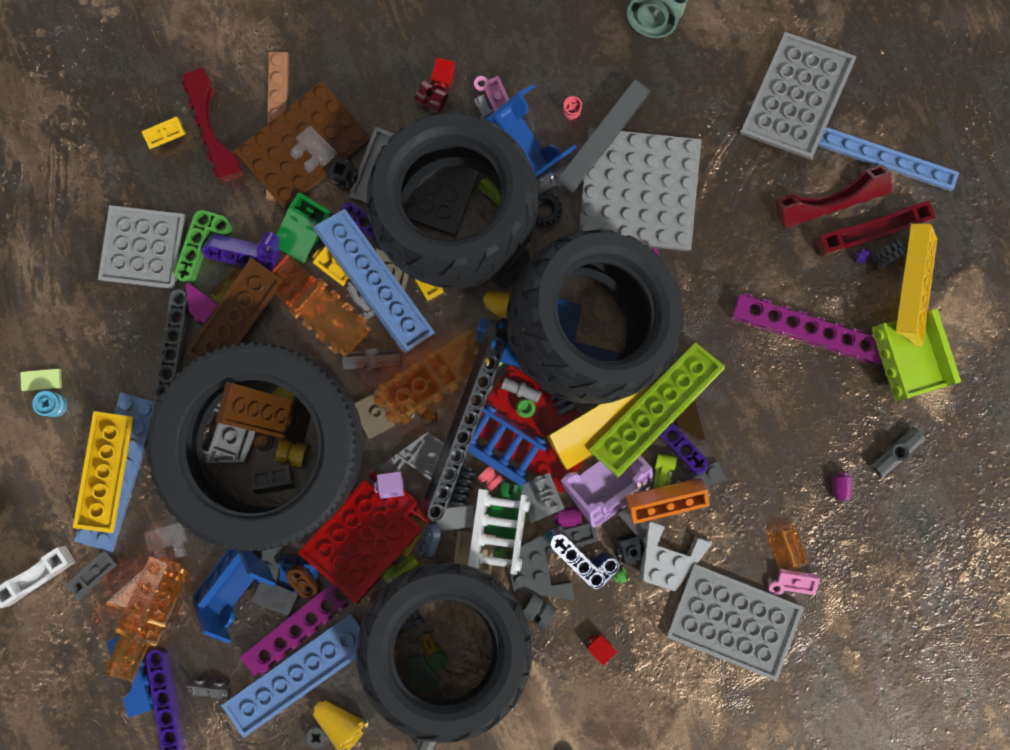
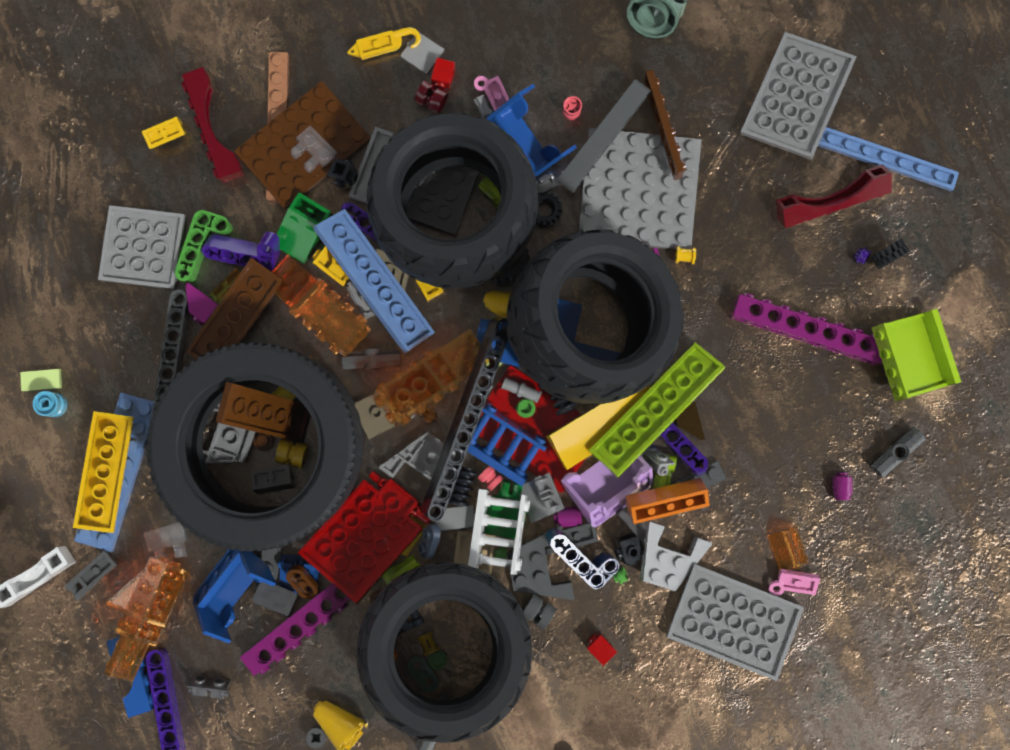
medium blue plate [221,613,361,738] -> none
lavender brick [374,472,404,499] -> none
dark red arch [815,200,936,258] -> none
yellow arch [896,224,937,346] -> none
none -> yellow plate [347,27,421,60]
none -> light grey piece [400,33,444,75]
none -> light grey hinge [641,444,675,476]
none -> reddish brown plate [644,70,686,180]
none -> yellow bush [675,246,696,265]

